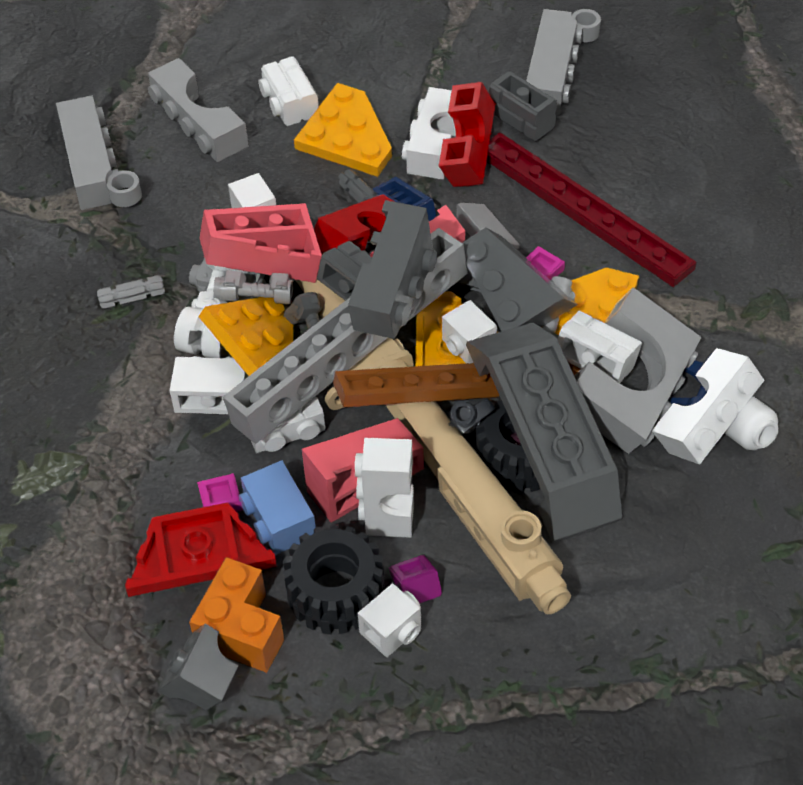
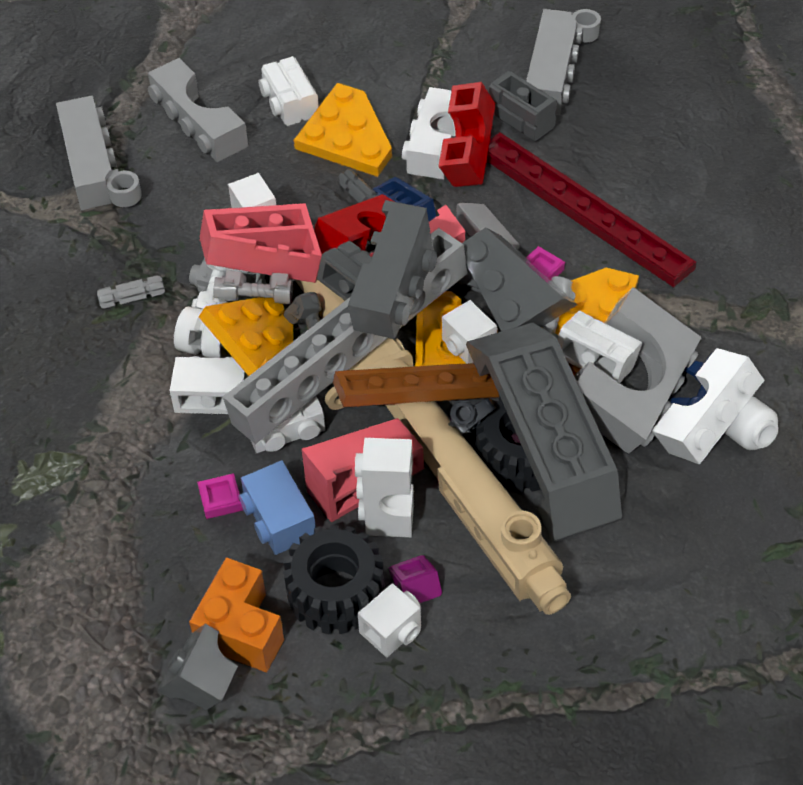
red wing [125,502,277,597] -> none

